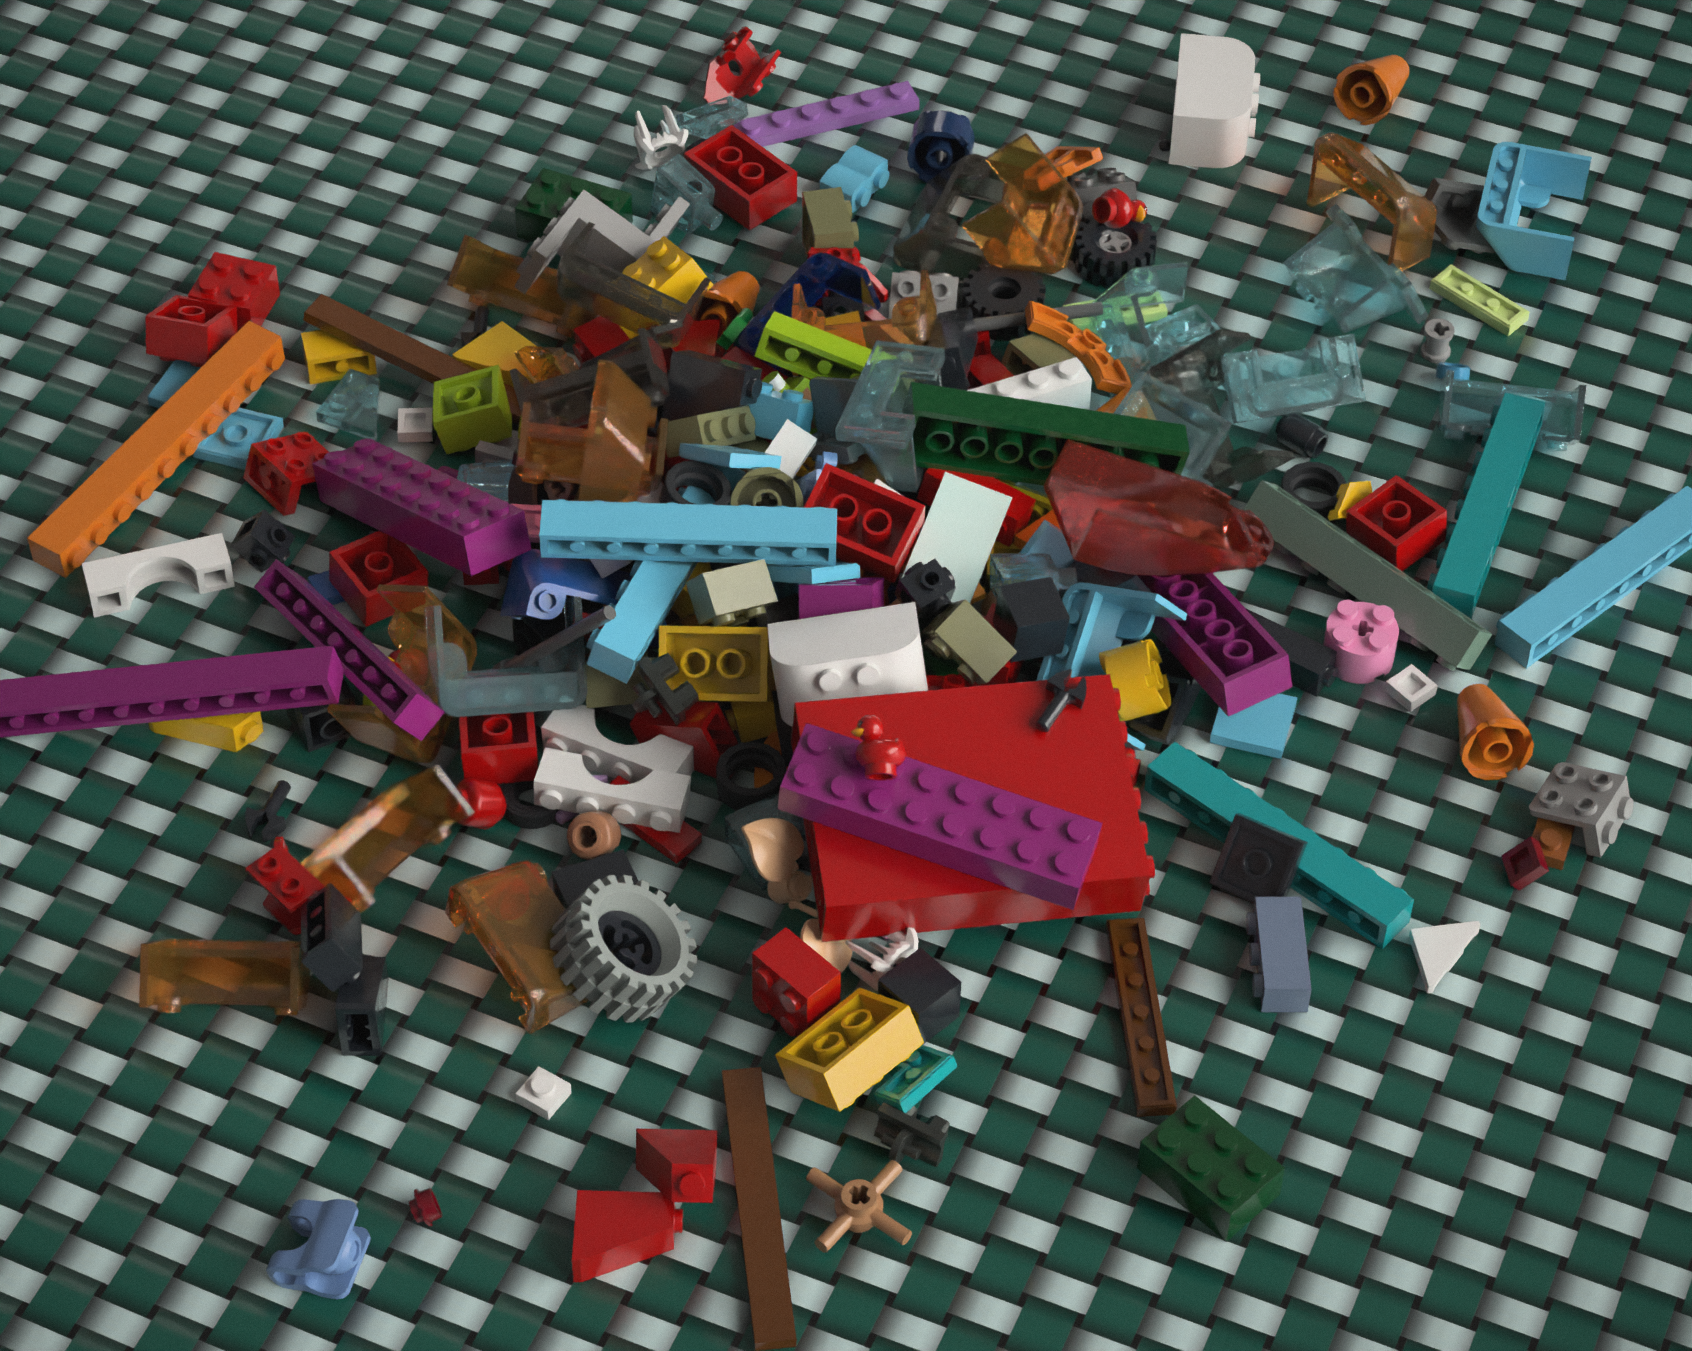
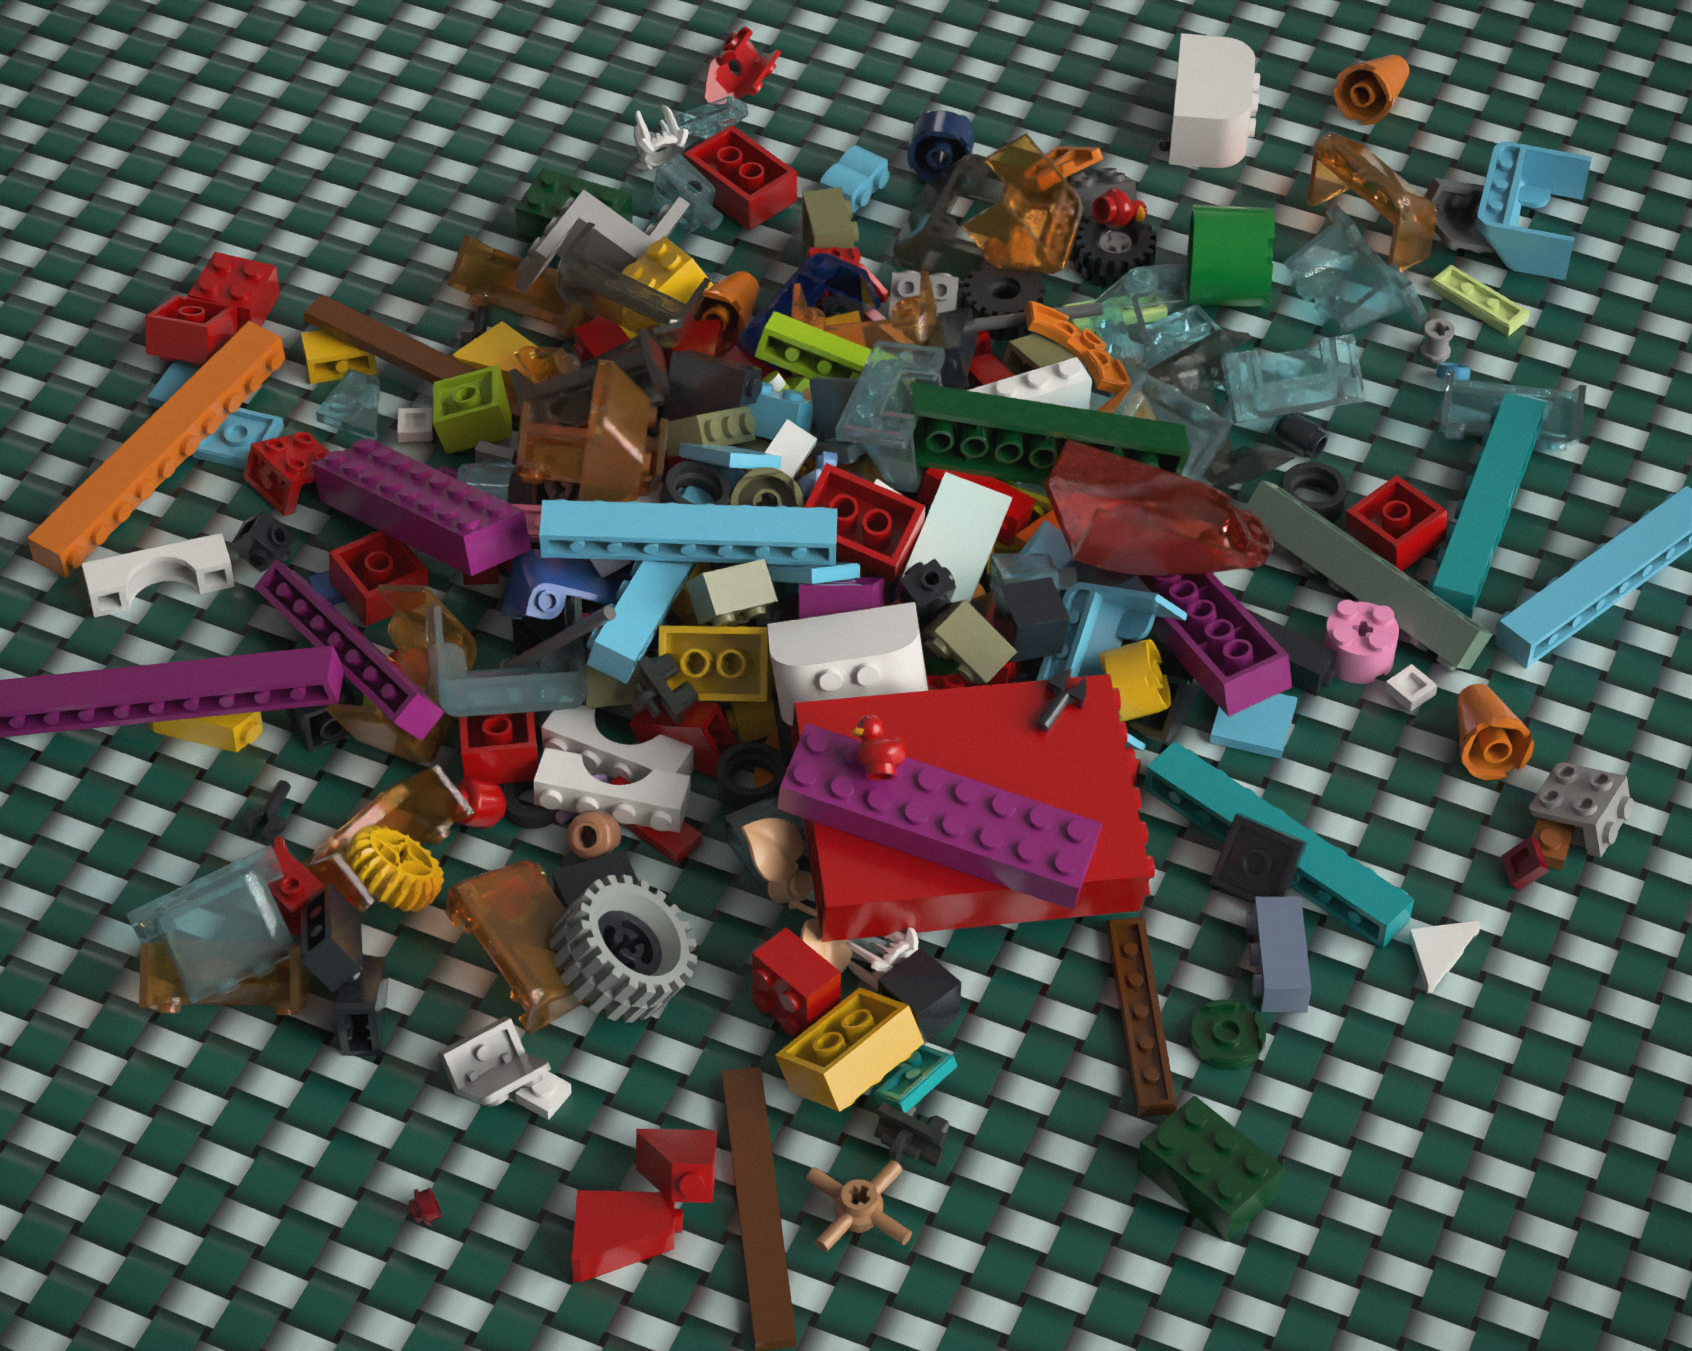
medium blue piece [266,1199,371,1299] -> none
green bar [716,308,753,351] -> none
medium lavender plate [731,81,919,147] -> none
yellow tile [1328,481,1372,521] -> none
none -> clear light blue windscreen [126,845,299,1004]
none -> yellow gear [343,824,444,912]
none -> light grey bracket [437,1016,551,1107]
none -> green brick [1186,204,1275,308]
none -> dark green tile [1188,999,1266,1071]

